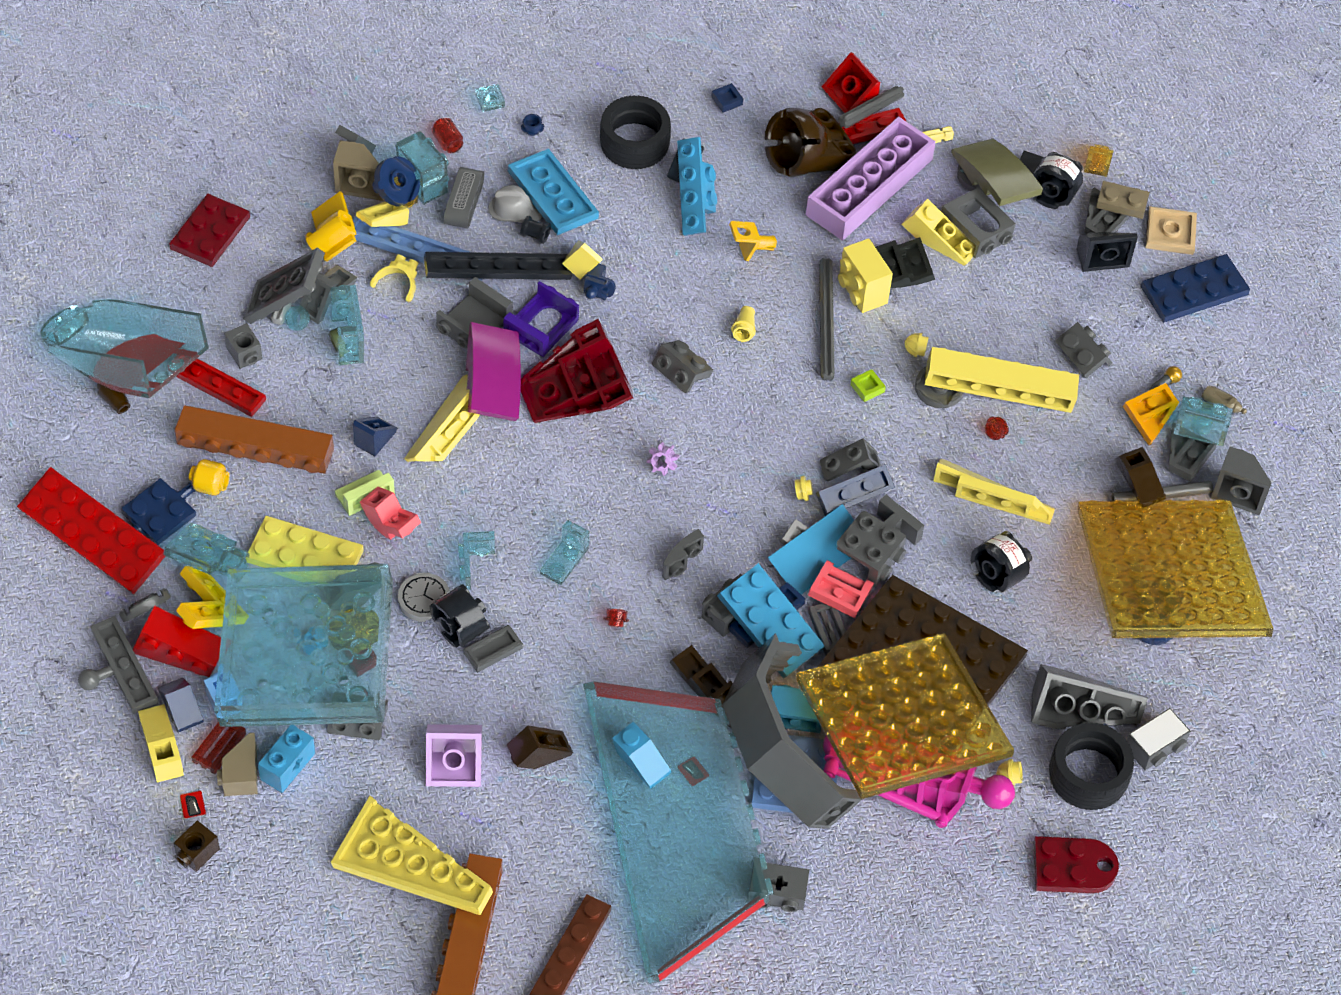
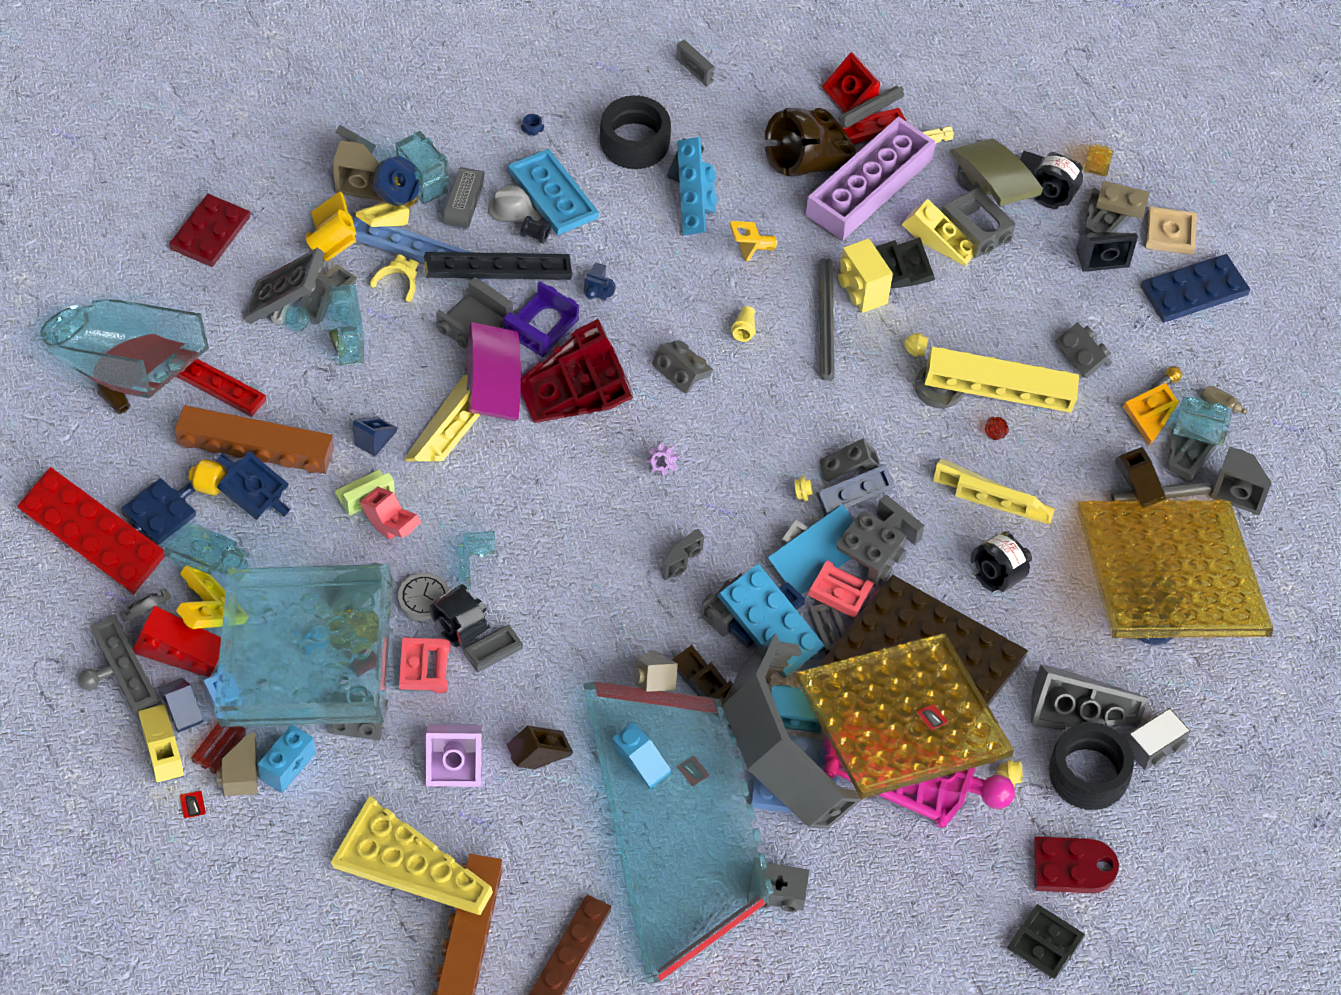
dark brown brick [174,820,220,872] -> none
dark grey brick [224,323,262,369] -> none
light yellow plate [246,516,364,586] -> none
clear red brick [432,118,464,153] -> none
clear light blue plate [476,84,505,112] -> none
clear light blue bracket [540,520,590,585] -> none
light yellow slope [562,240,603,280] -> none
clear red plate [603,608,629,627] -> none
dark blue plate [711,83,744,113] -> none
lime plate [850,369,886,402] -> none
none -> dark blue plate [216,451,291,520]
none -> coral plate [399,638,451,693]
none -> slope [633,650,678,692]
none -> dark grey tile [676,39,715,87]
none -> sticker [916,704,948,730]
none -> pearl dark grey slope [1007,904,1085,979]

